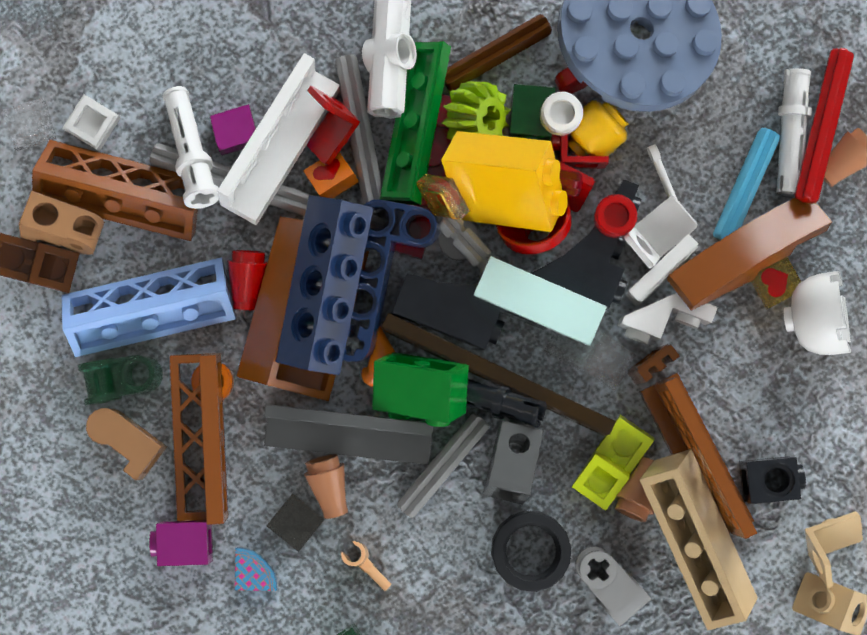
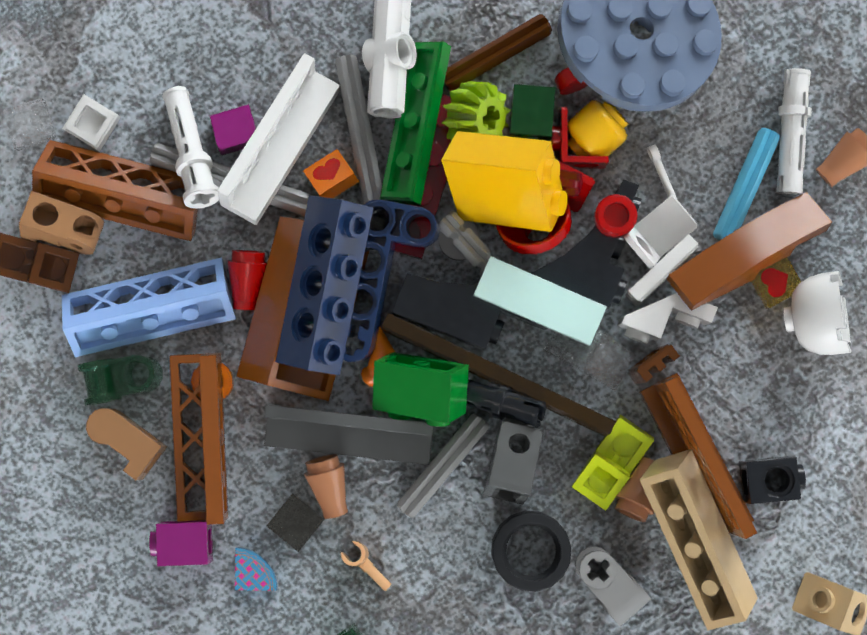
red bracket [307,85,360,165] -> none
clear yellow tile [416,174,470,220] -> none
white tile [540,92,583,136] -> none
red axle [794,48,854,203] -> none
tan bracket [805,511,863,589] -> none

